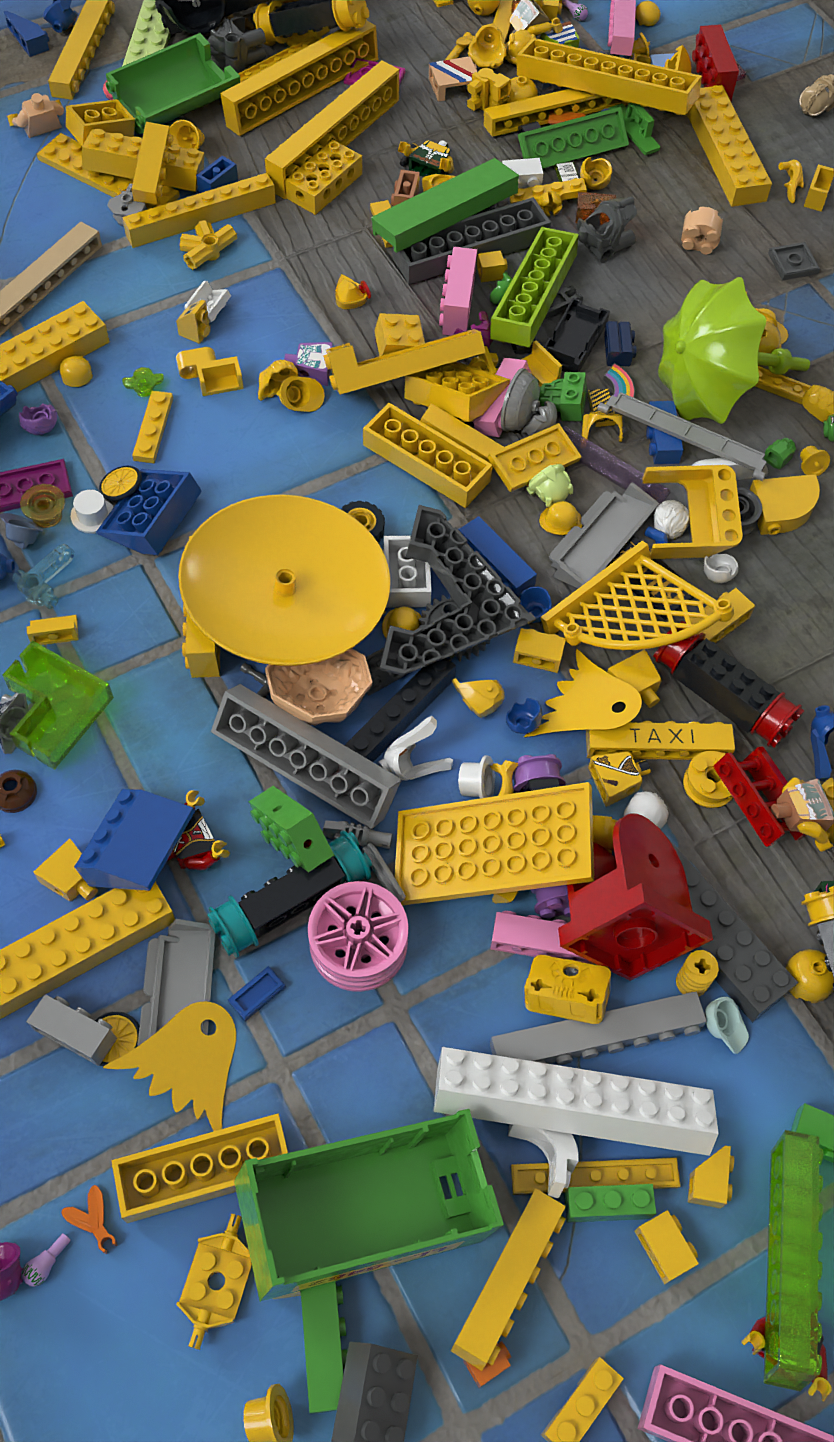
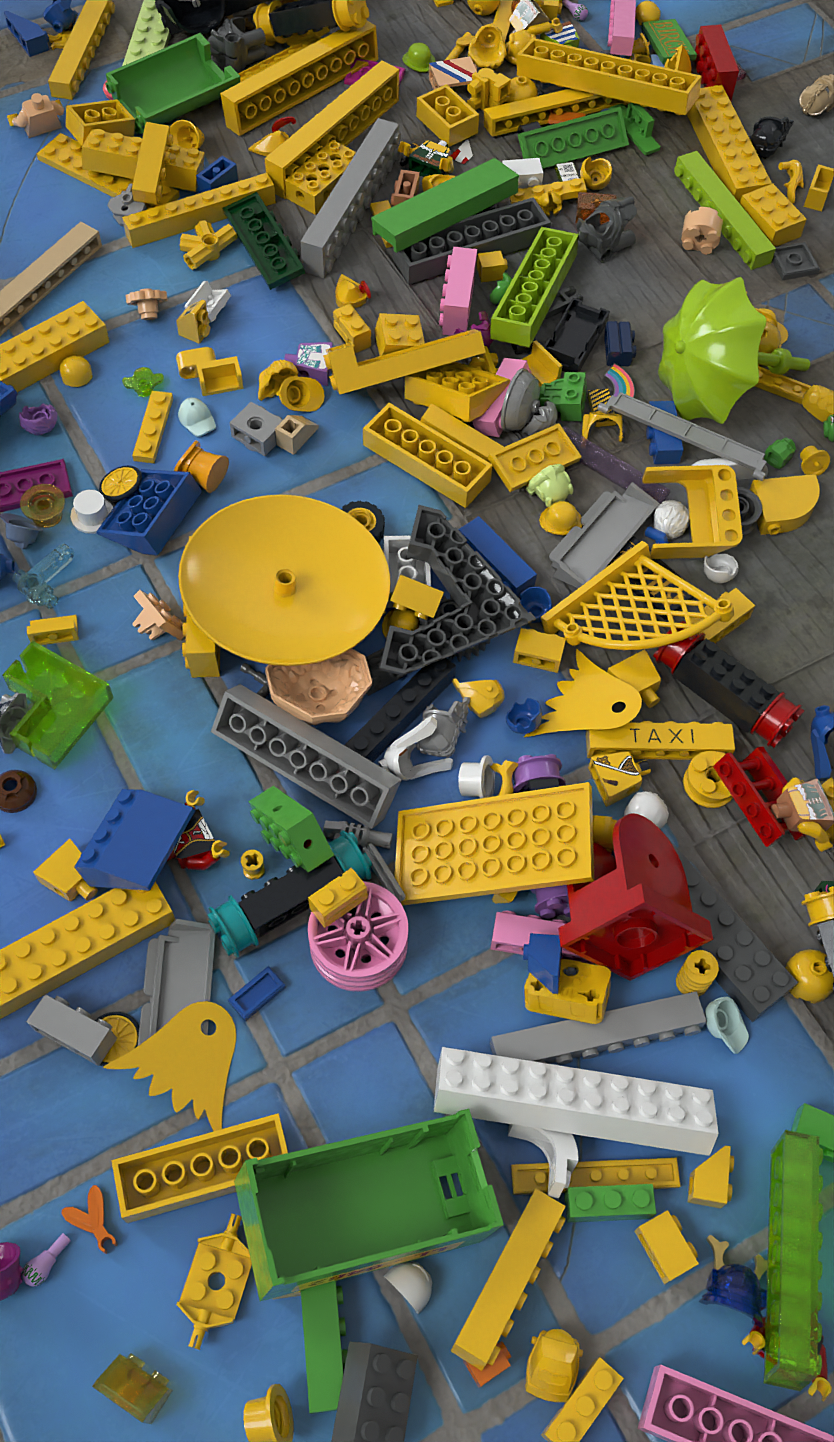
none -> yellow piece [48,30,72,50]
none -> clear yellow slope [92,1353,173,1424]
none -> light nougat plant [125,288,168,320]
none -> light nougat plate [133,590,184,640]
none -> light orange hat [174,440,229,493]
none -> light aqua cap [178,398,216,437]
none -> dark green plate [222,192,305,290]
none -> light grey brick [230,402,283,456]
none -> yellow bush [241,850,265,880]
none -> yellow piece [248,116,296,157]
none -> tan slope [275,415,319,455]
none -> light grey brick [300,118,401,278]
none -> yellow brick [308,868,368,928]
none -> yellow brick [333,304,371,353]
none -> white helmet [383,1261,432,1314]
none -> yellow brick [390,574,444,620]
none -> lime hat [402,42,436,73]
none -> yellow brick [416,84,479,147]
none -> light grey helmet [416,697,470,758]
none -> white sticker [450,140,473,164]
none -> blue slope [523,933,562,994]
none -> yellow helmet [525,1329,583,1402]
none -> bright green tile [642,19,697,64]
none -> lime brick [674,151,776,270]
none -> clear blue helmet [698,1235,777,1328]
none -> yellow brick [740,183,807,247]
none -> black helmet [748,117,794,159]

